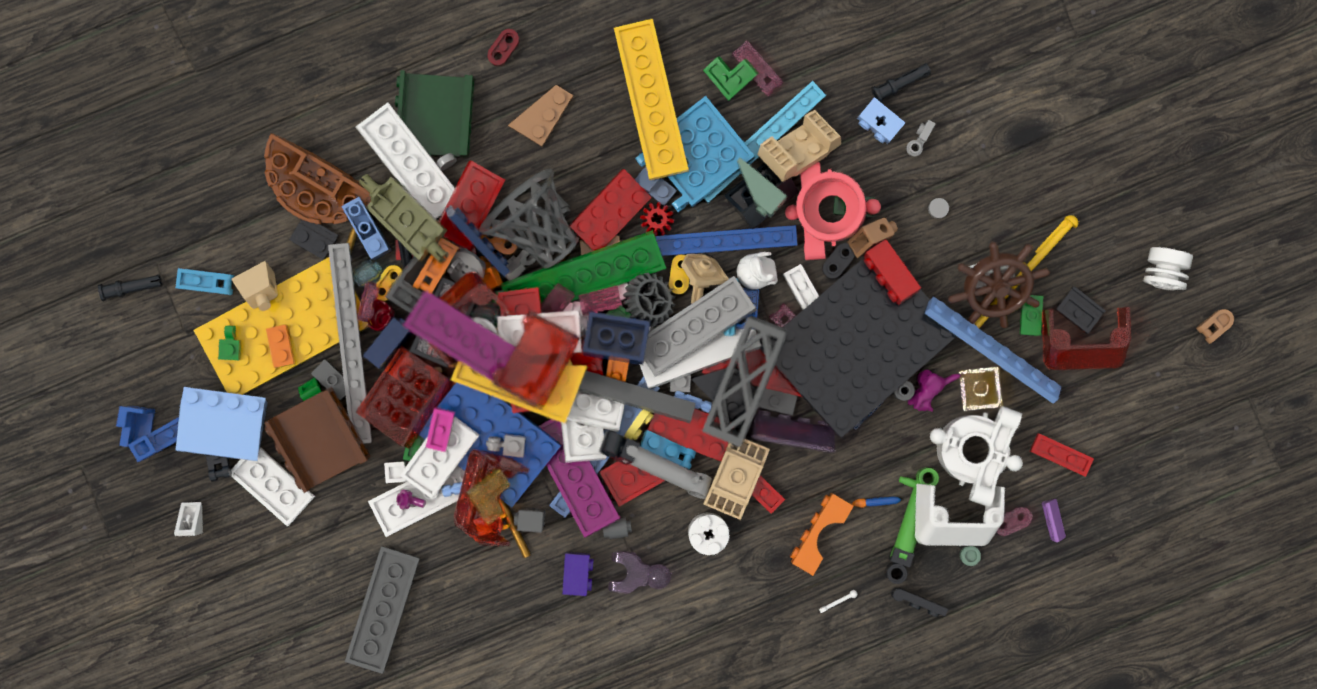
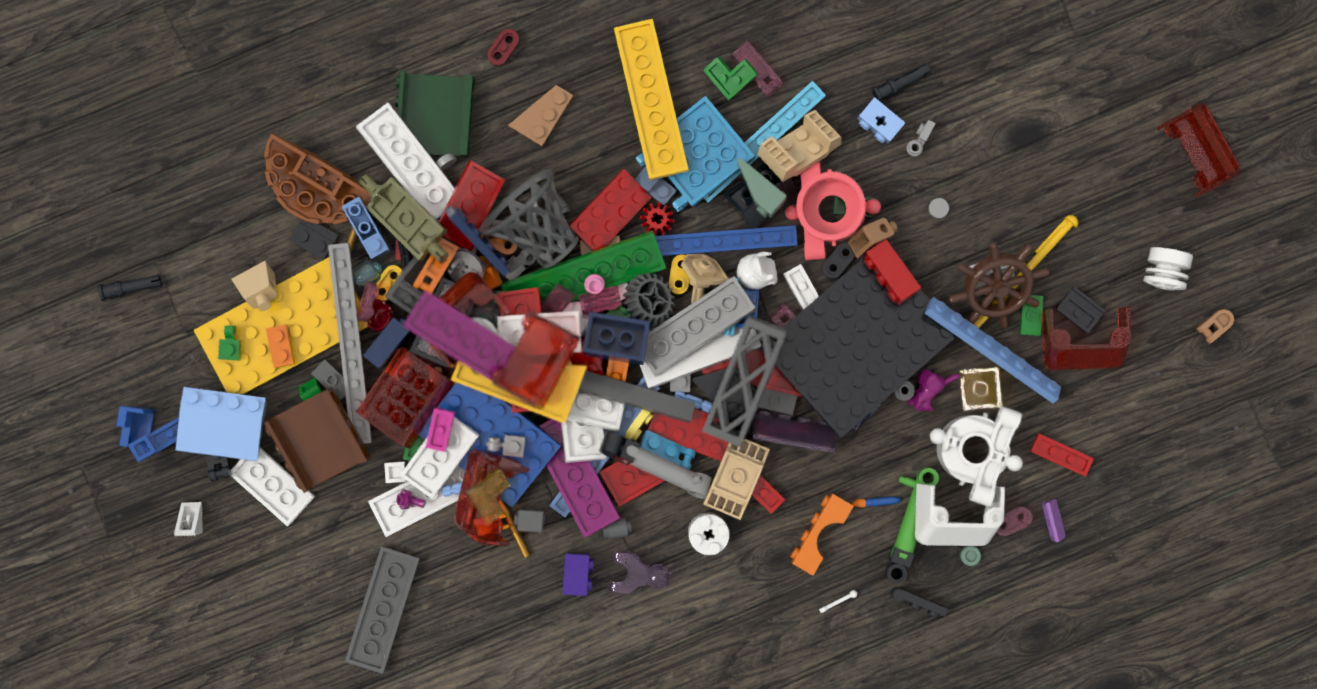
dark azure plate [175,268,235,295] -> none
none -> bright pink plate [584,274,605,294]
none -> clear red windscreen [1156,103,1240,198]

